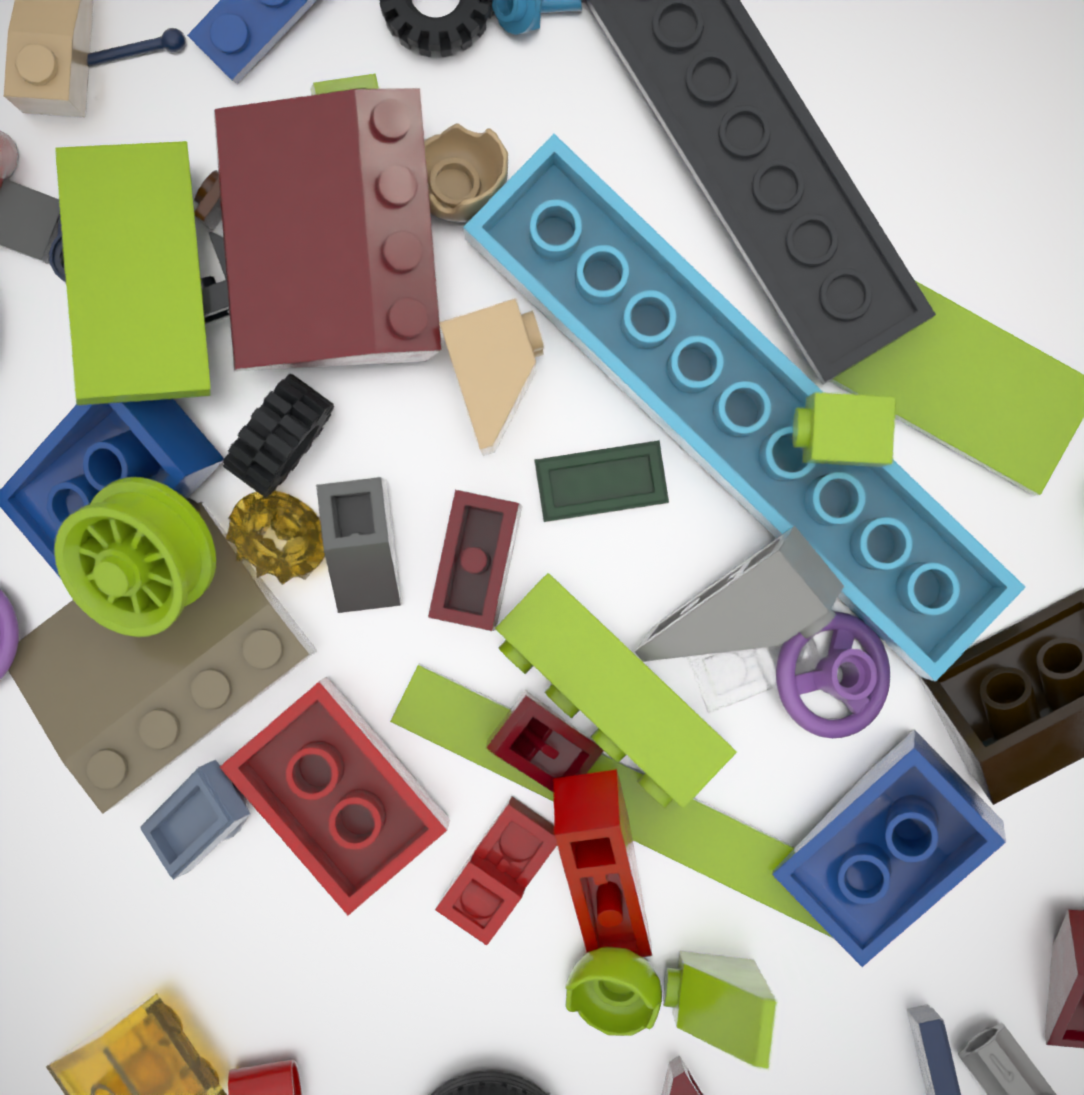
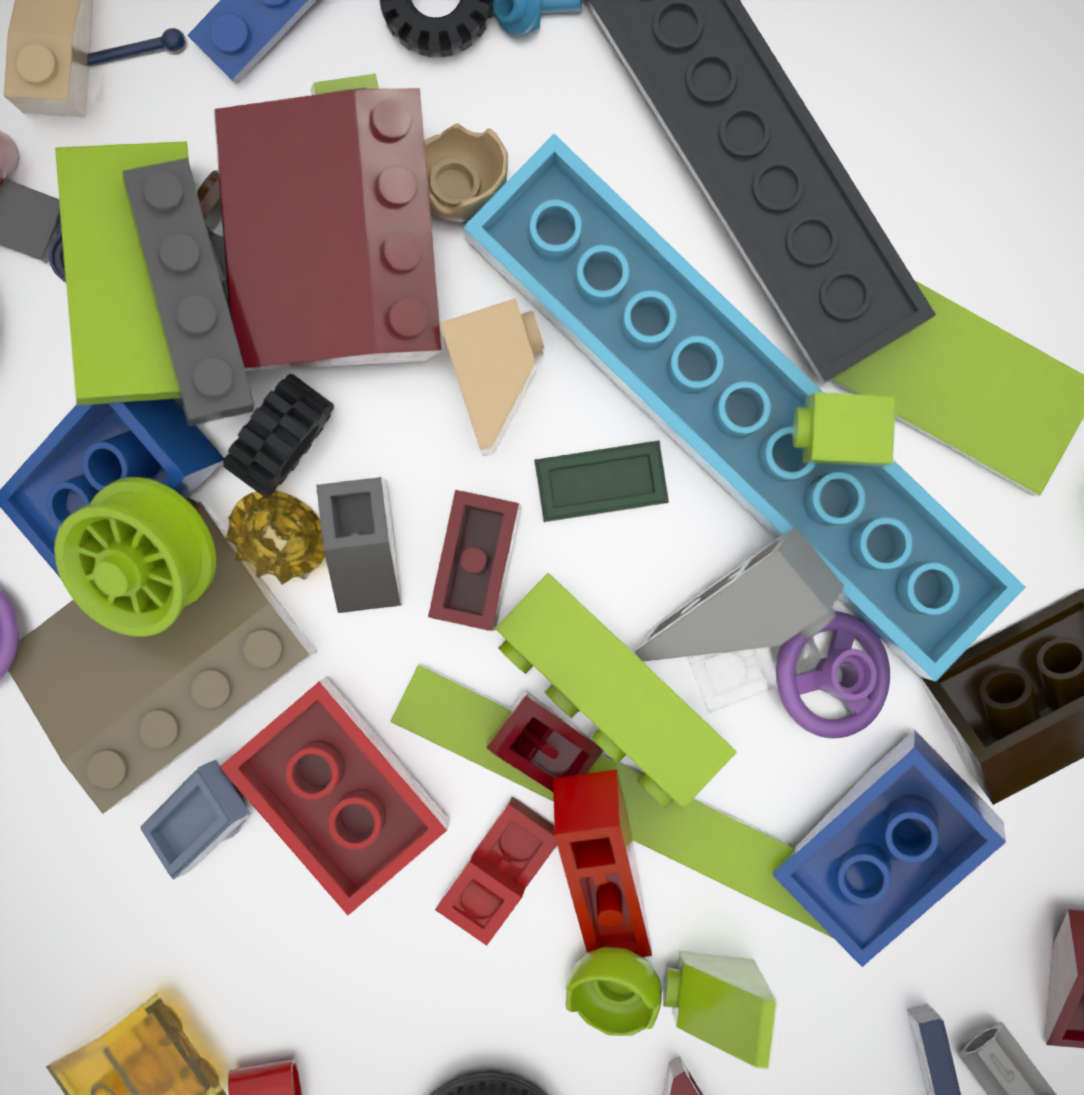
none -> dark grey plate [122,158,254,426]

